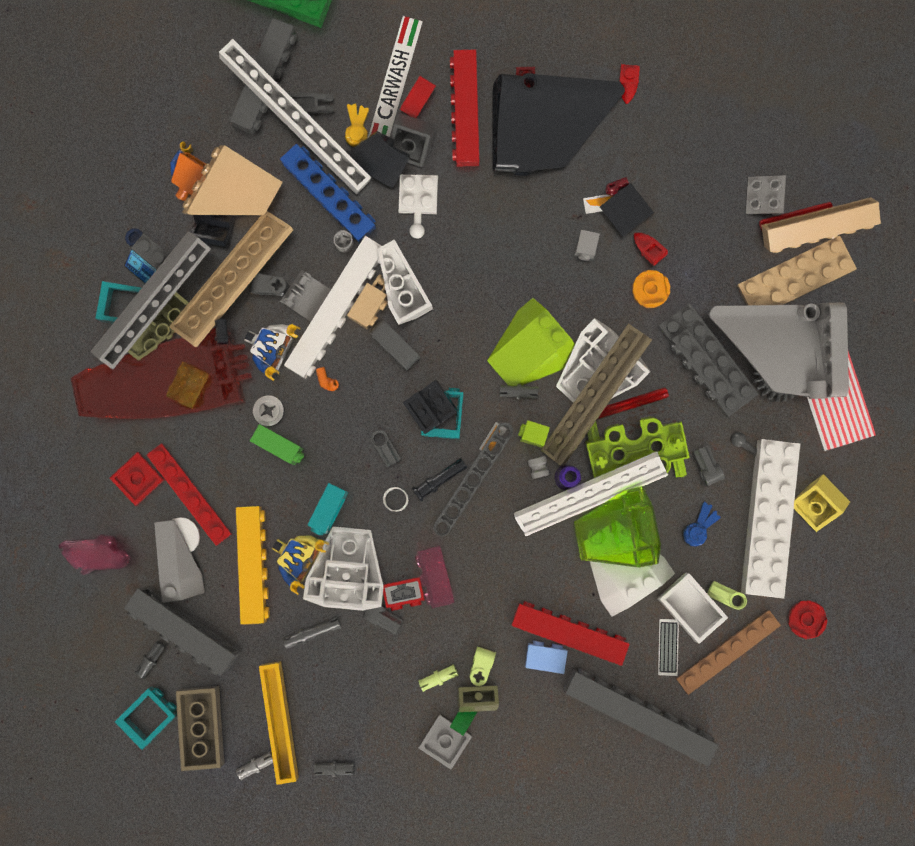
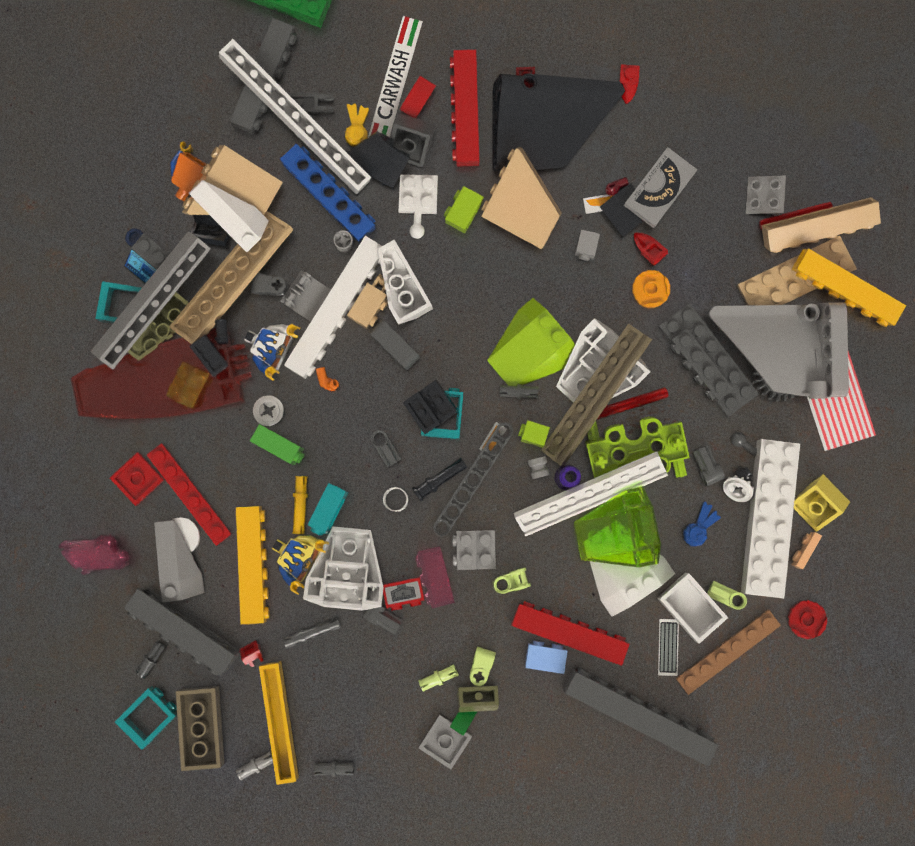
none -> white wedge [189,180,268,252]
none -> black plate [189,334,229,377]
none -> red tile [239,640,263,667]
none -> yellow pin [292,476,308,534]
none -> lime brick [444,186,484,233]
none -> light grey plate [453,530,496,570]
none -> tan slope [481,147,562,249]
none -> yellowish green piece [492,567,531,594]
none -> light grey tile [624,147,697,228]
none -> white gear [723,475,754,502]
none -> black plate [735,465,753,482]
none -> yellow brick [791,249,906,327]
none -> light nougat plate [792,532,822,569]

